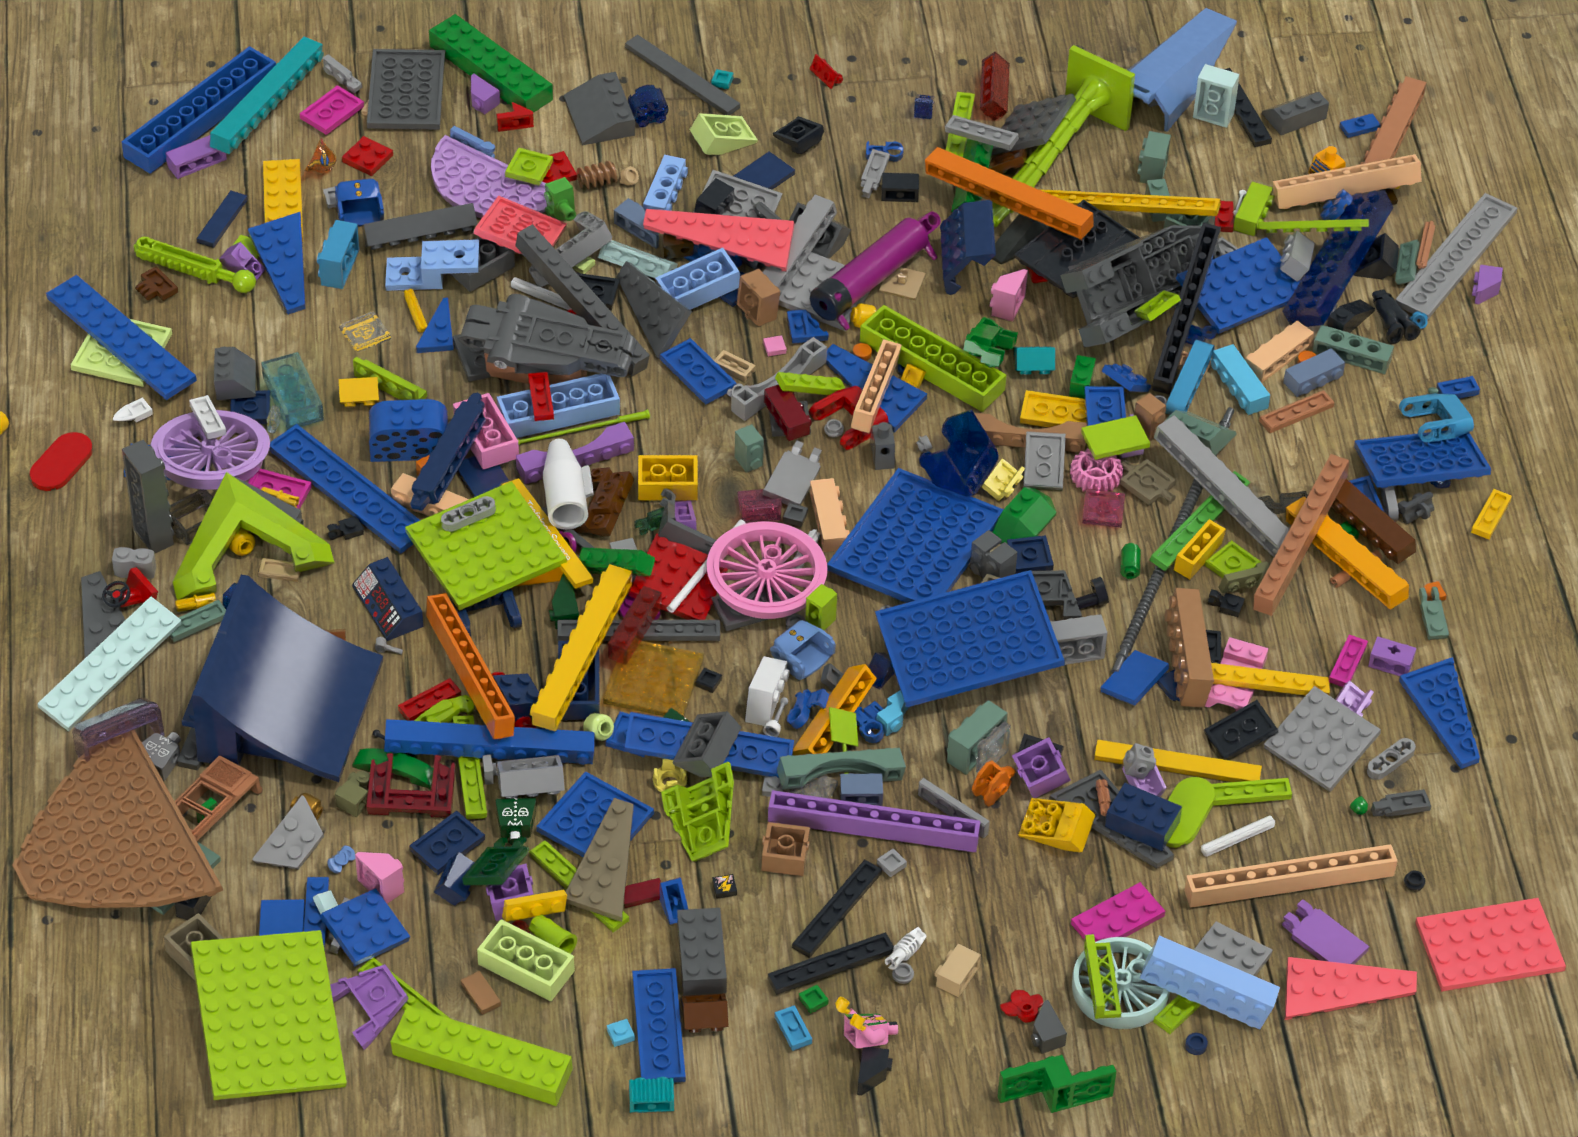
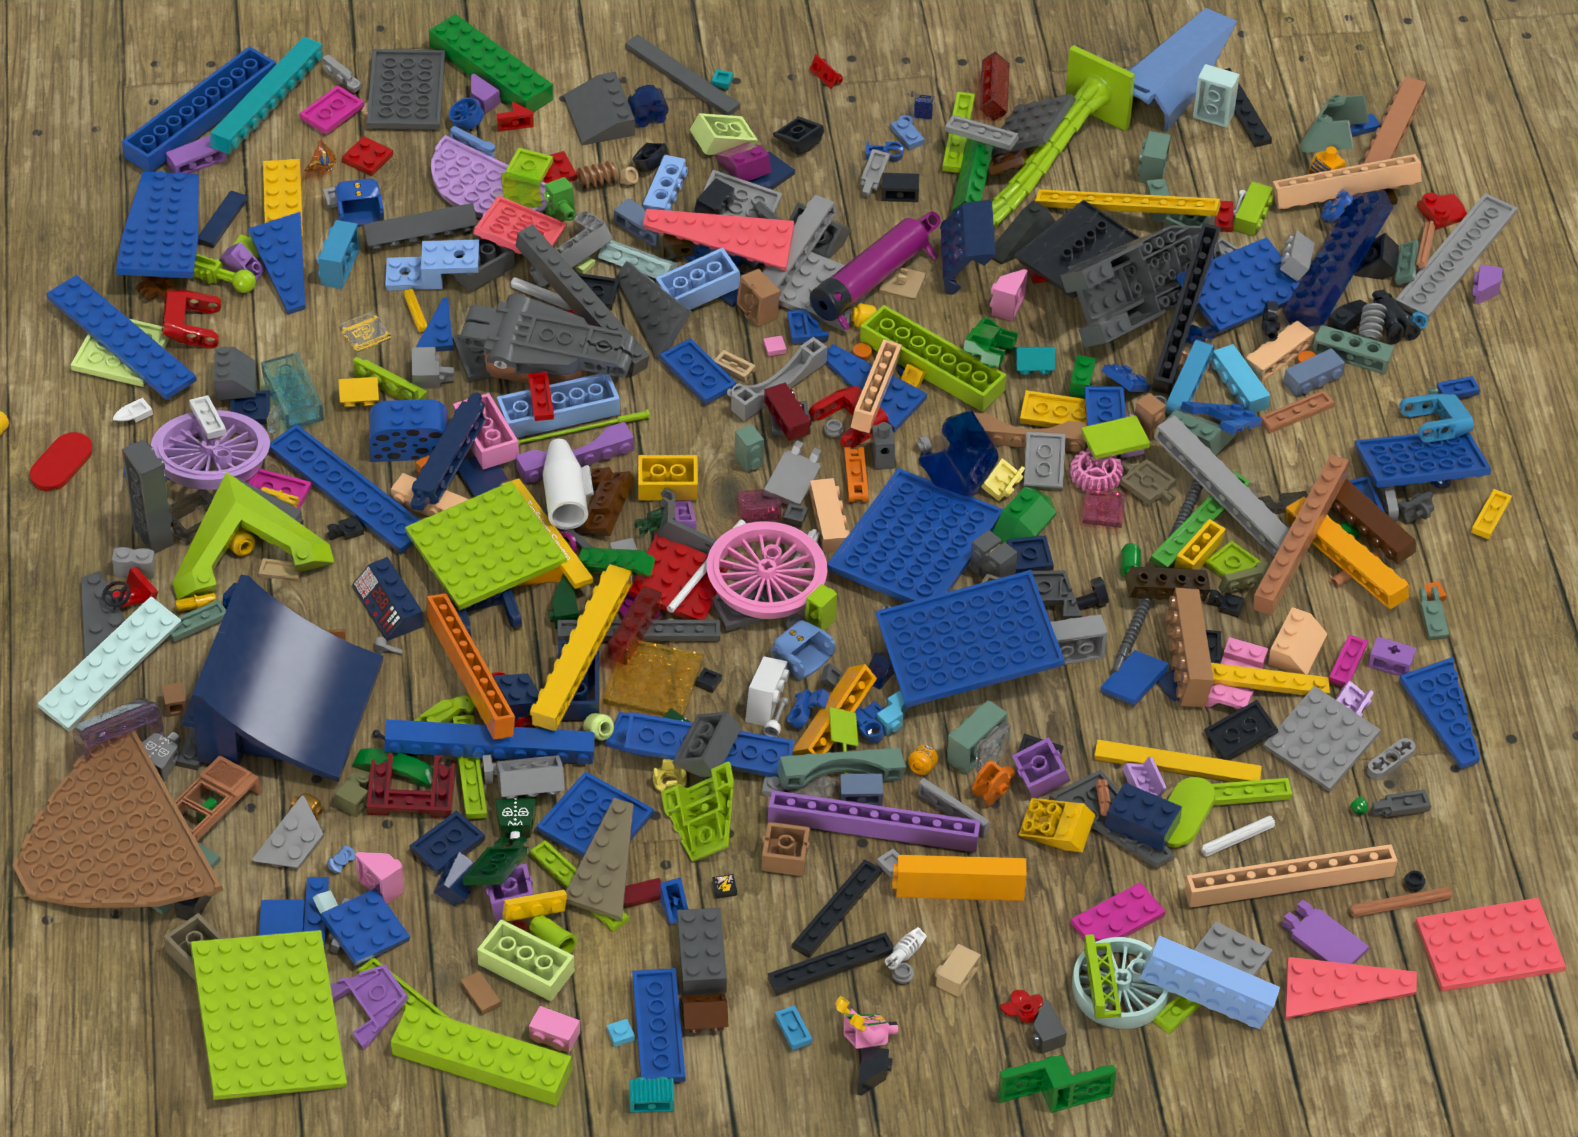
red plate [398,678,462,721] -> none
light grey beam [441,496,496,532] -> none
lime plate [775,372,845,395] -> none
green plate [798,984,829,1014] -> none
orange brick [925,147,1094,240] -> none
light grey brick [1123,743,1156,780] -> none
lime tile [1134,290,1181,321] -> none
dark blue tile [1185,1033,1208,1055] -> none
lime plate [1259,219,1369,233] -> none
dark grey slope [1261,92,1329,136] -> none
none -> blue wing [116,171,199,278]
none -> red connector [162,290,222,349]
none -> medium nougat brick [162,682,187,717]
none -> light grey hinge [412,347,455,389]
none -> blue wheel [449,98,484,131]
none -> clear neon green piece [501,169,542,208]
none -> bright pink brick [529,1006,580,1053]
none -> black piece [633,142,669,172]
none -> magenta slope [715,142,771,181]
none -> orange plate [844,447,869,503]
none -> medium blue hinge [890,115,925,150]
none -> light orange brick [892,855,1027,901]
none -> light orange head [908,745,938,775]
none -> dark brown brick [1125,566,1211,601]
none -> blue wing [1181,401,1262,434]
none -> black pin [1261,300,1280,341]
none -> light nougat slope [1268,607,1328,675]
none -> sand green windscreen [1300,94,1369,152]
none -> nougat axle [1350,887,1452,917]
none -> light grey piece [1358,303,1387,341]
none -> red slope [1417,193,1467,230]

